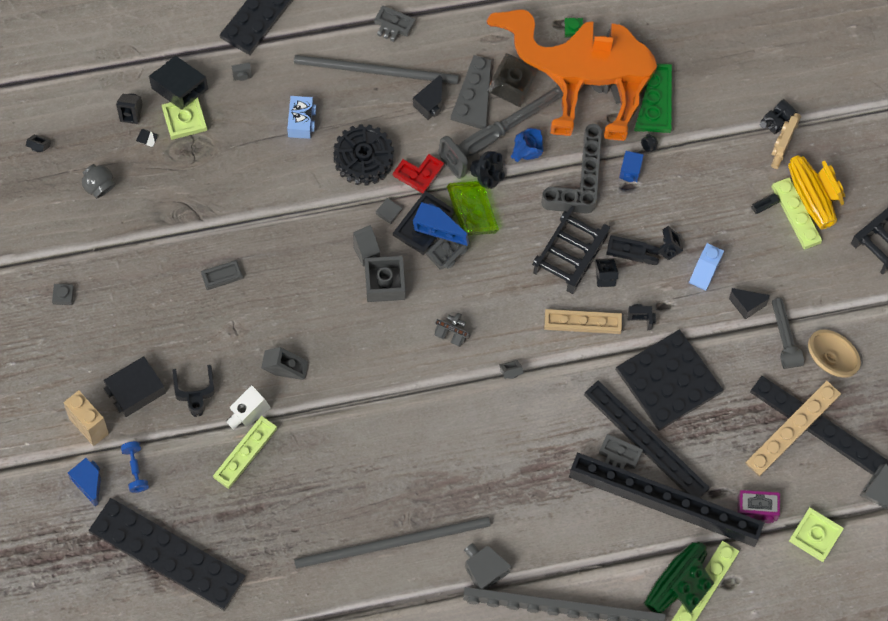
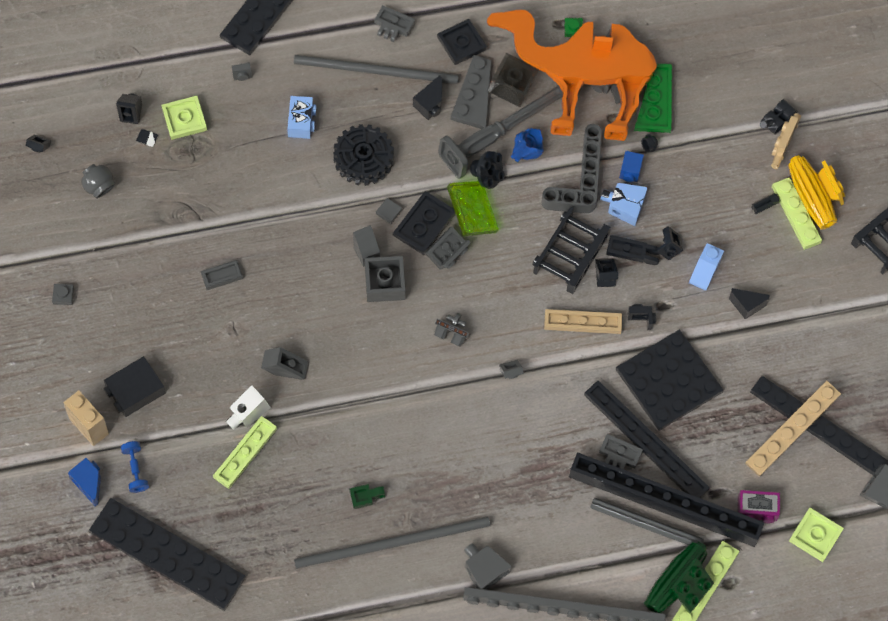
black brick [149,55,208,110] -> none
black piece [172,364,214,417] -> none
red plate [393,154,444,194] -> none
blue slope [413,202,469,246] -> none
dark grey axle [772,298,804,369] -> none
tan dish [808,330,861,378] -> none
none -> dark green plate [349,484,386,509]
none -> black plate [437,19,487,65]
none -> dark grey axle [591,498,704,545]
none -> light blue torso [600,183,647,226]

